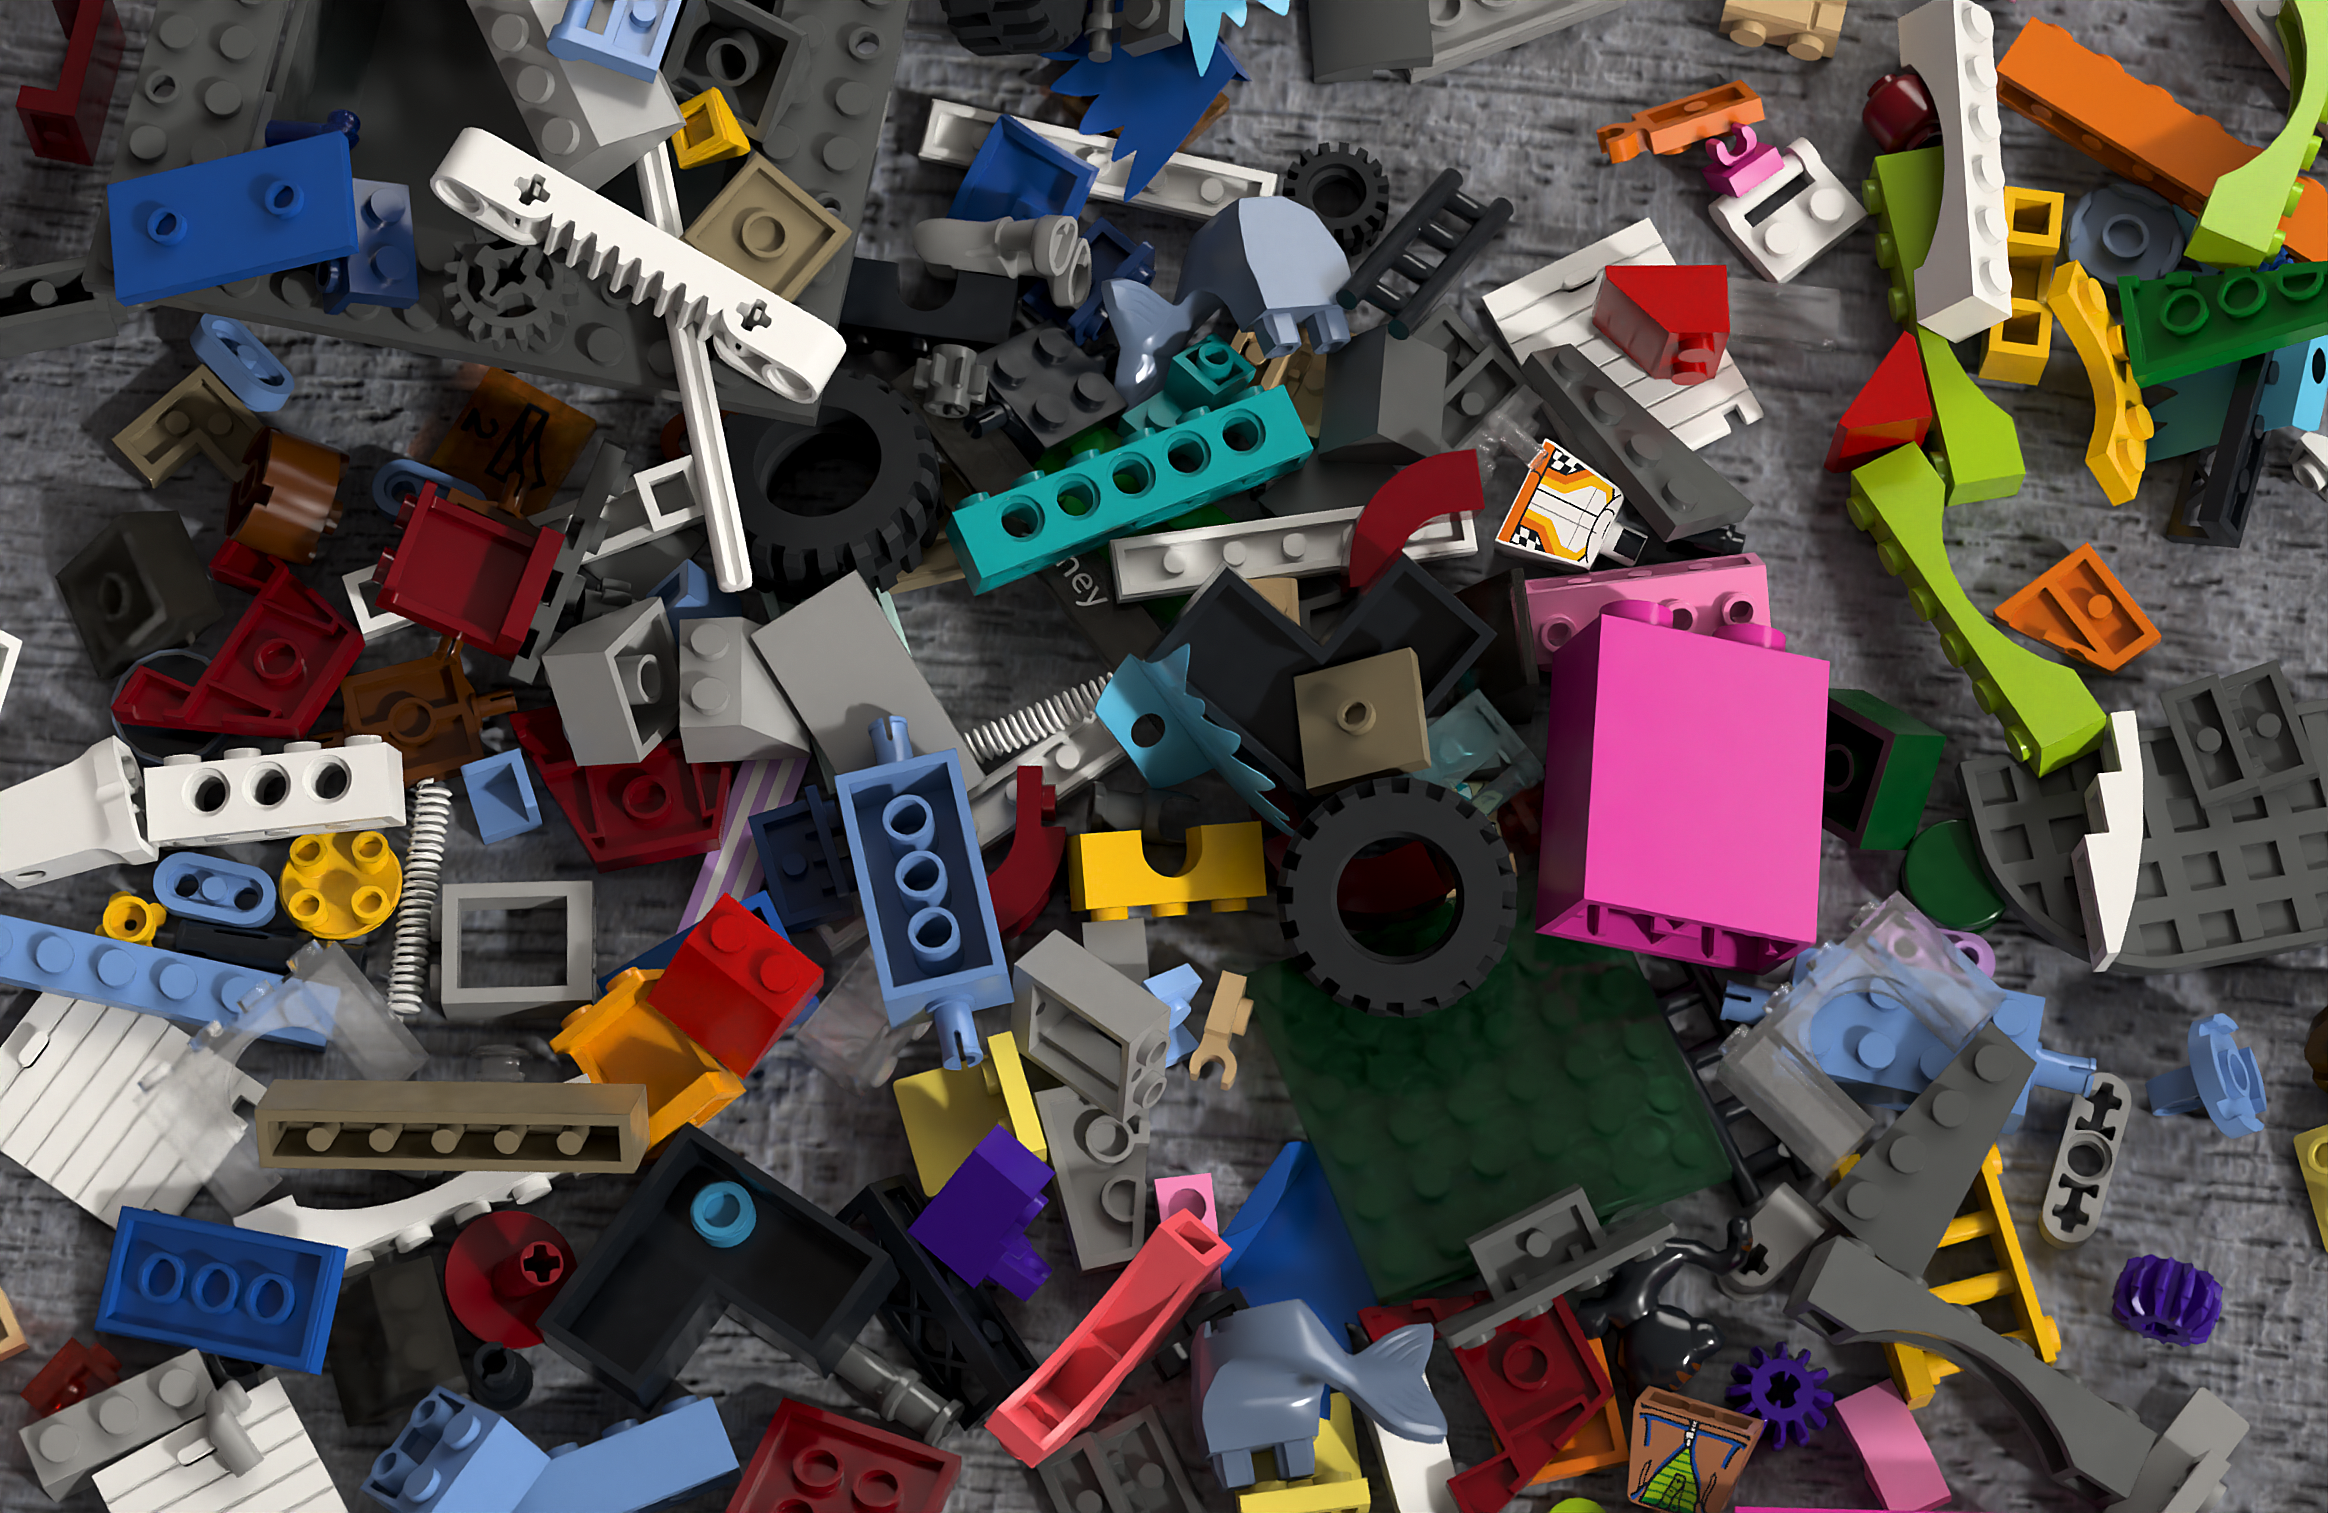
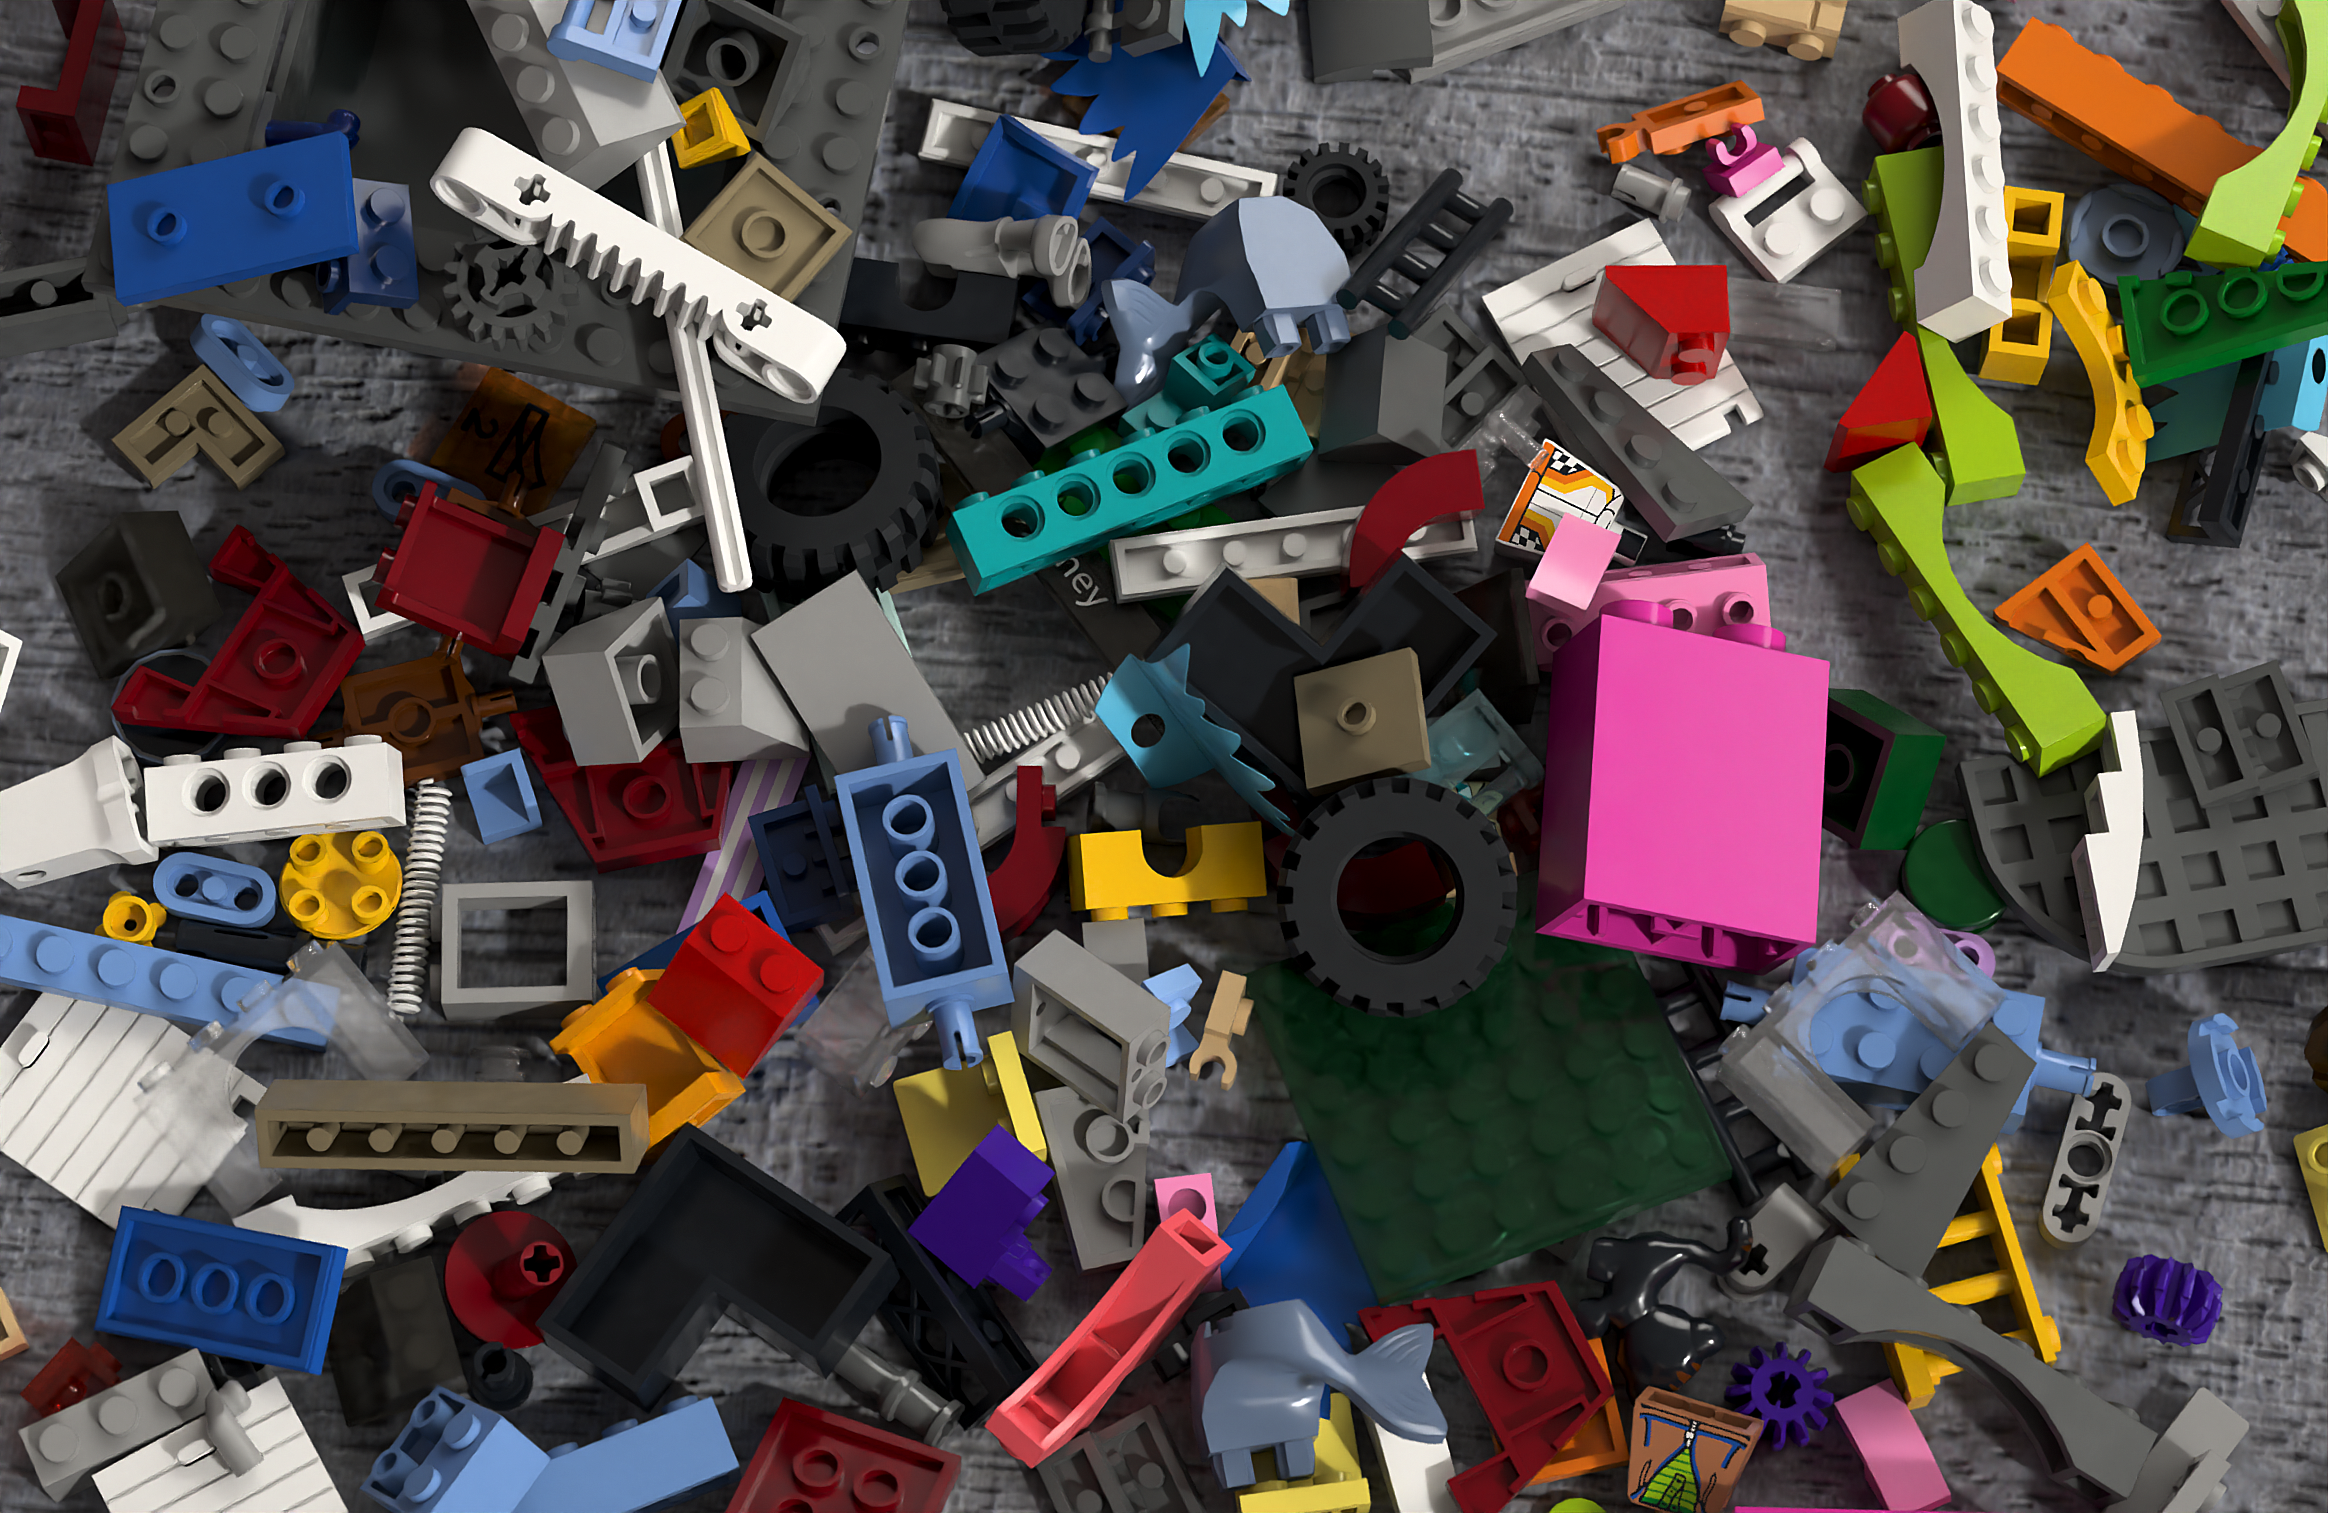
reddish brown brick [224,425,350,566] -> none
dark azure tile [690,1181,756,1248] -> none
dark grey bracket [1434,1183,1678,1349] -> none
none -> bright pink slope [1525,512,1622,620]
none -> light grey pin [1611,162,1691,223]

